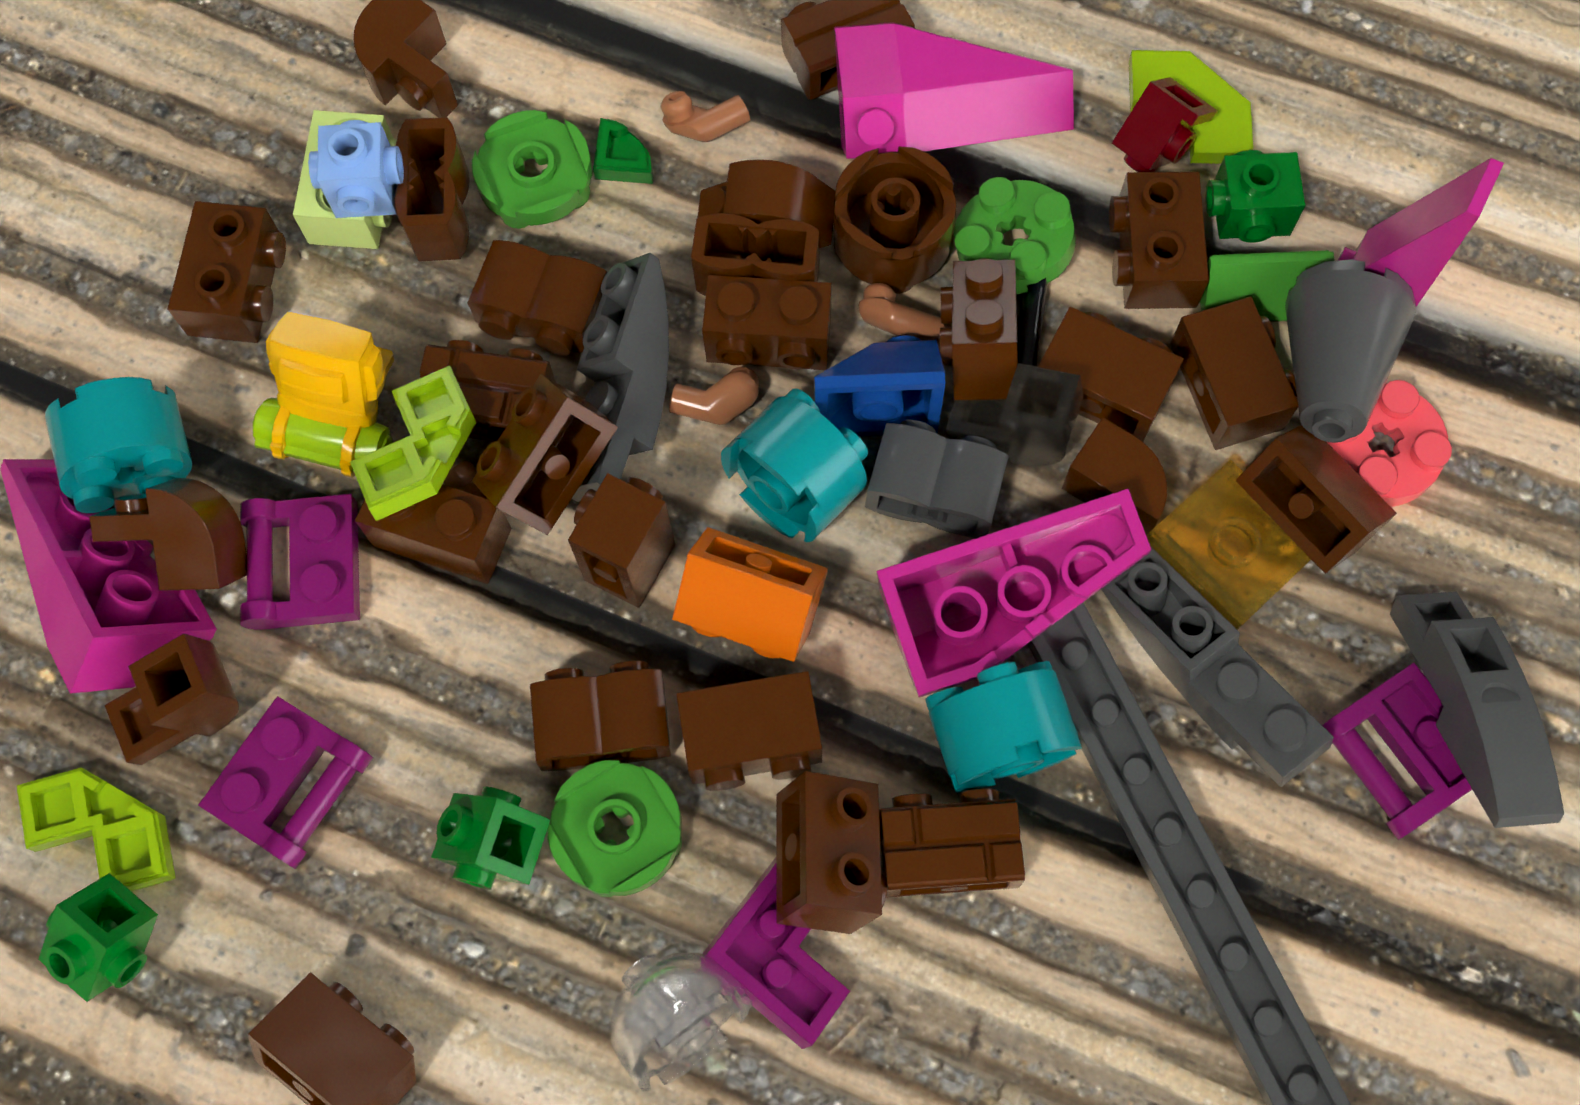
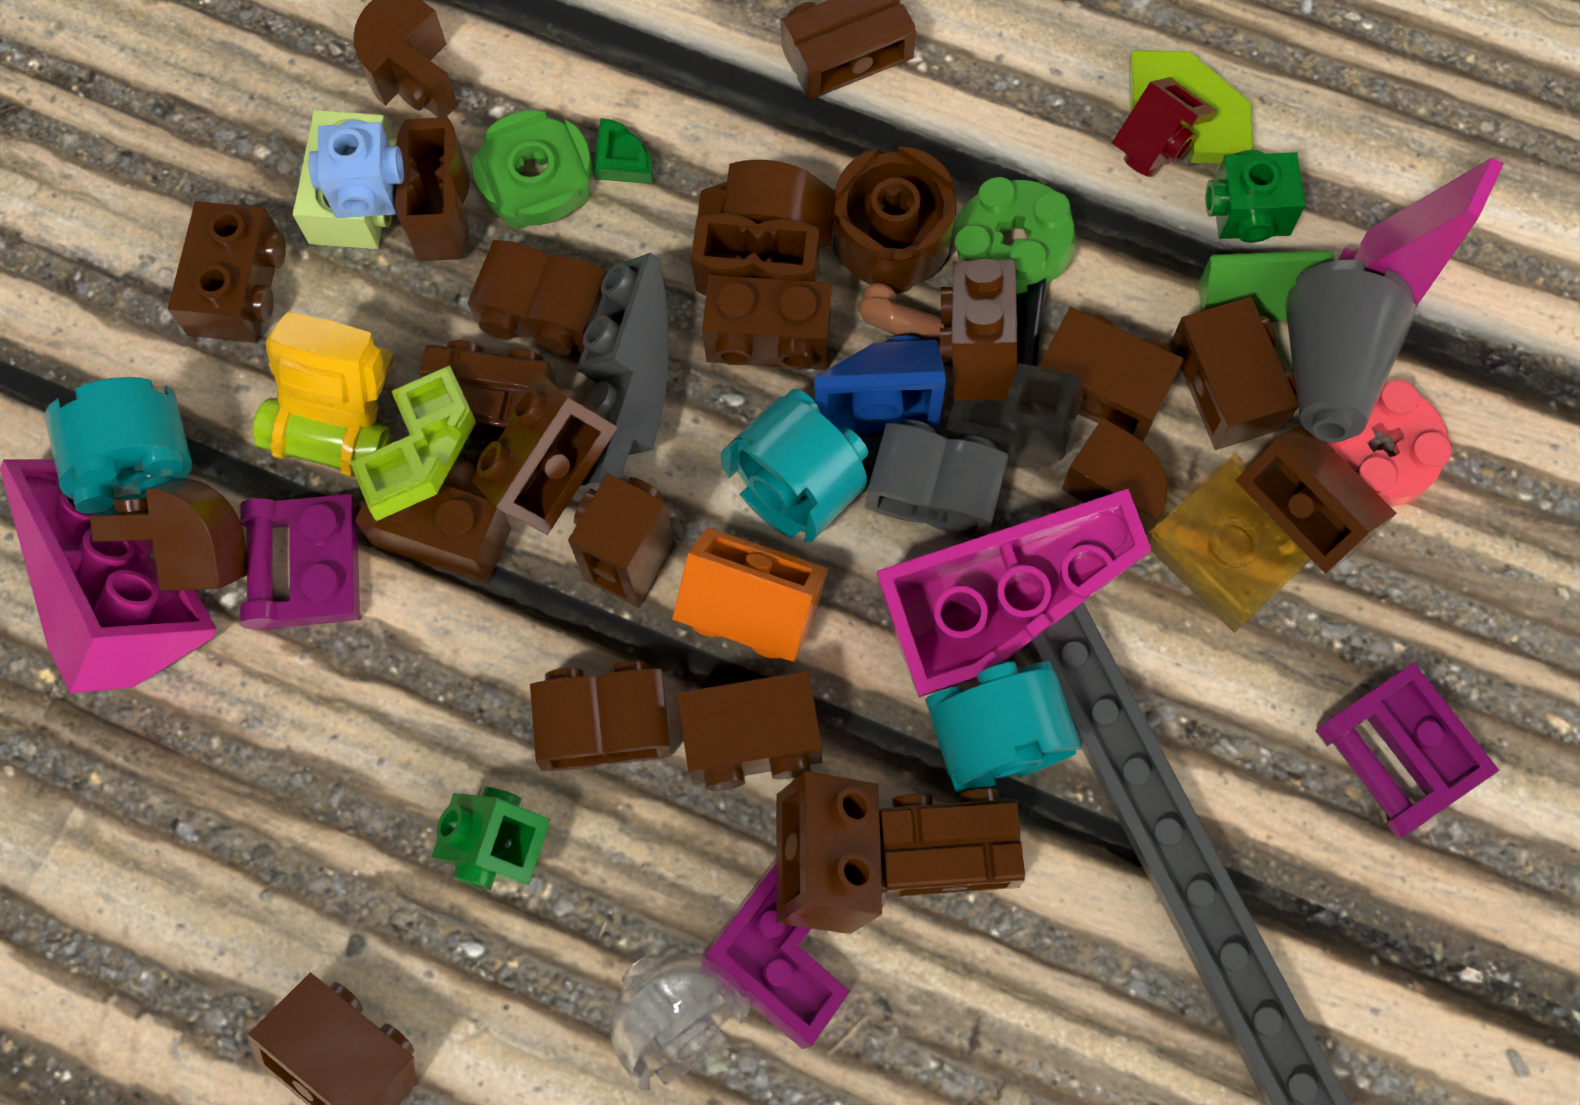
lime tile [16,767,176,891] -> none
green brick [38,873,158,1002] -> none
reddish brown brick [105,633,239,765] -> none
magenta plate [198,696,373,869] -> none
bright green plate [547,760,682,897] -> none
nougat arm [660,91,750,142] -> none
nougat arm [669,367,760,425] -> none
dark pink wedge [834,22,1074,159] -> none
dark grey slope [1101,546,1334,787] -> none
reddish brown brick [1109,172,1209,309] -> none
dark grey slope [1390,592,1564,828] -> none

